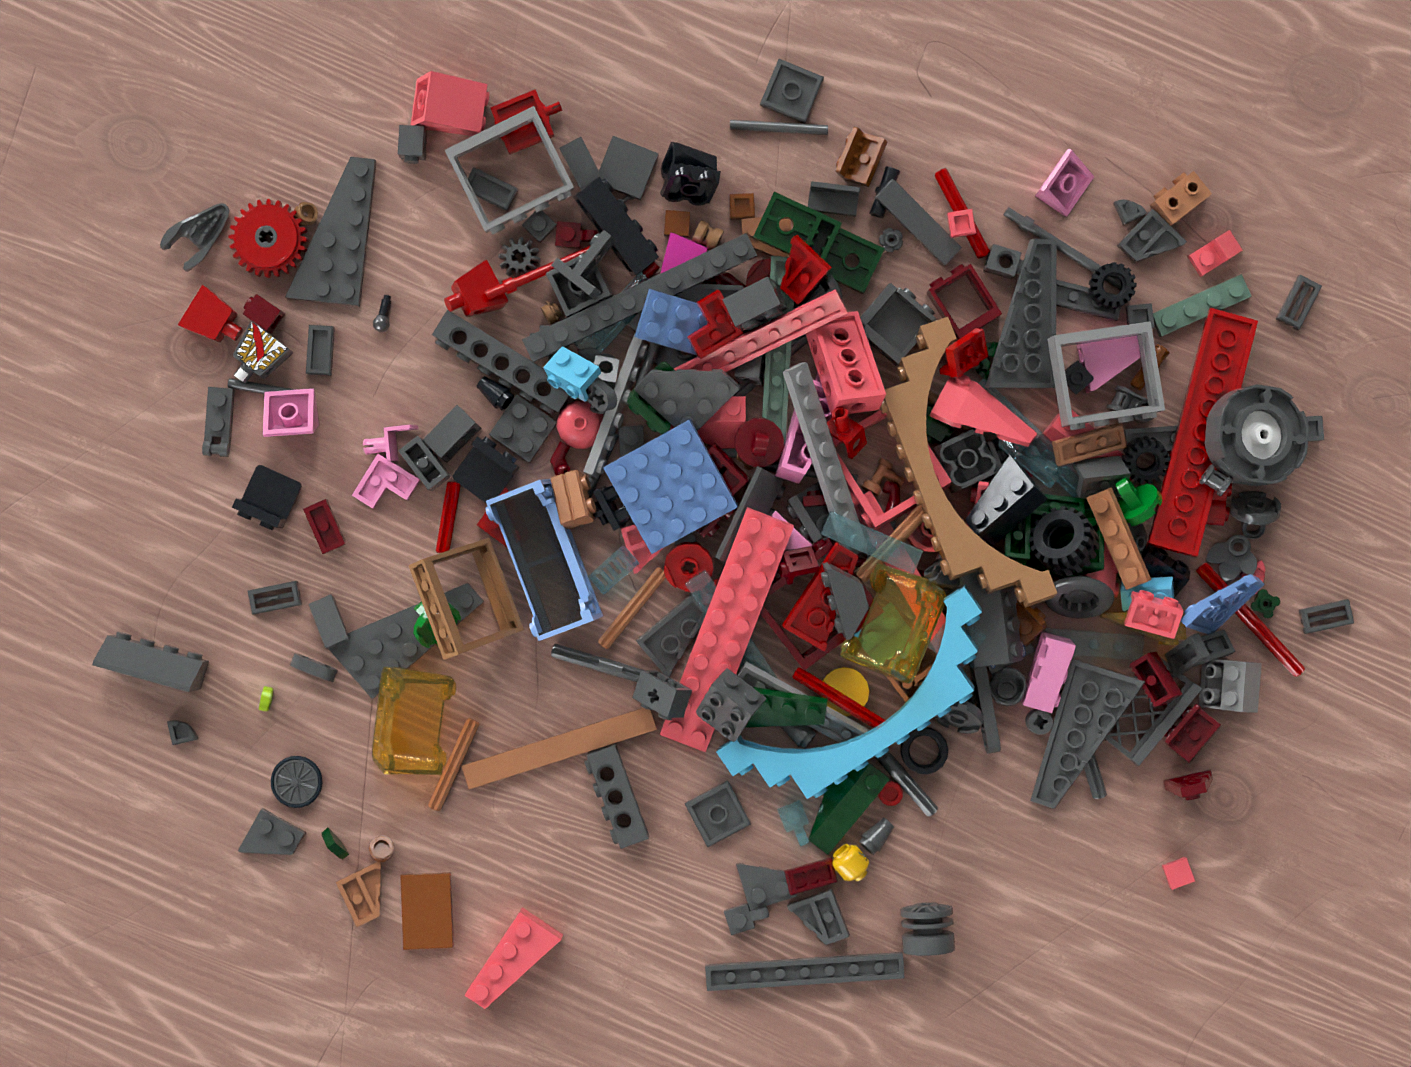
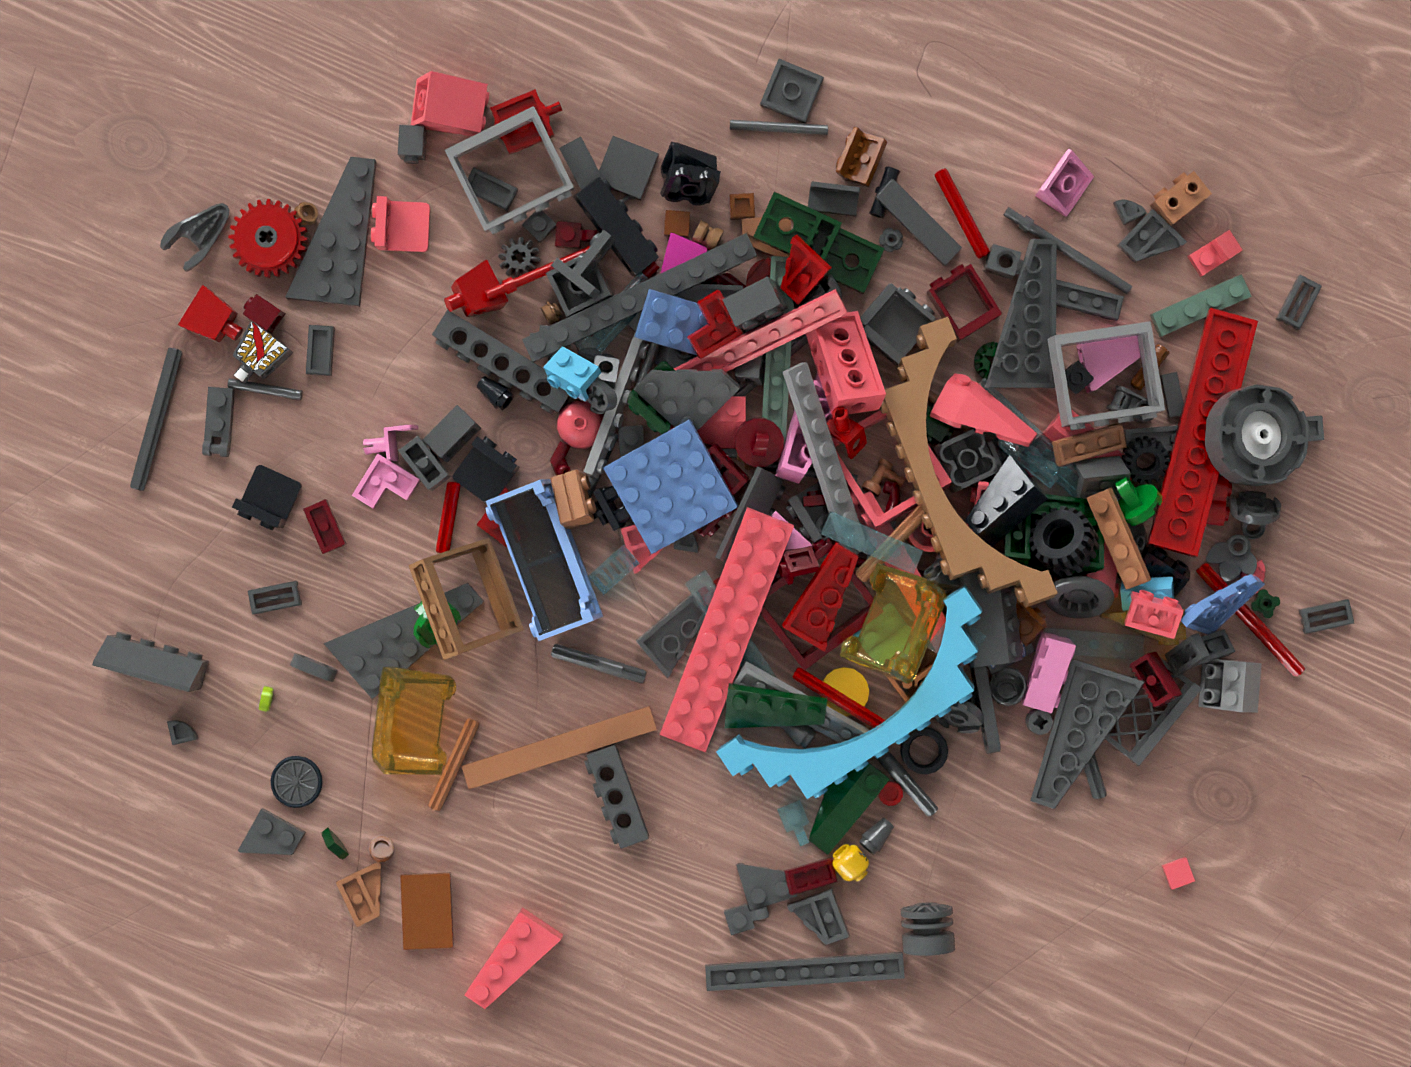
bright pink slope [263,388,319,437] -> none
dark grey tile [308,594,350,650] -> none
piece [373,295,391,332] -> none
dark grey plate [489,394,557,463] -> none
nougat axle [598,567,666,649] -> none
dark grey brick [632,670,692,720] -> none
red plate [664,542,714,592] -> none
dark grey tile [685,780,751,847] -> none
dark grey bracket [696,668,767,742] -> none
dark grey slope [821,562,869,640] -> none
red bracket [939,328,988,378] -> none
coral tile [947,209,976,238] -> none
black tyre [1088,262,1137,309] -> none
dark grey plate [1125,303,1154,329] -> none
dark red wing [1163,769,1213,801] -> none
dark red bracket [1164,704,1221,764] -> none
dark grey bush [1199,464,1233,496] -> none
none -> dark grey axle [130,348,182,491]
none -> coral bracket [371,196,430,252]
none -> dark grey piece [1160,372,1184,418]

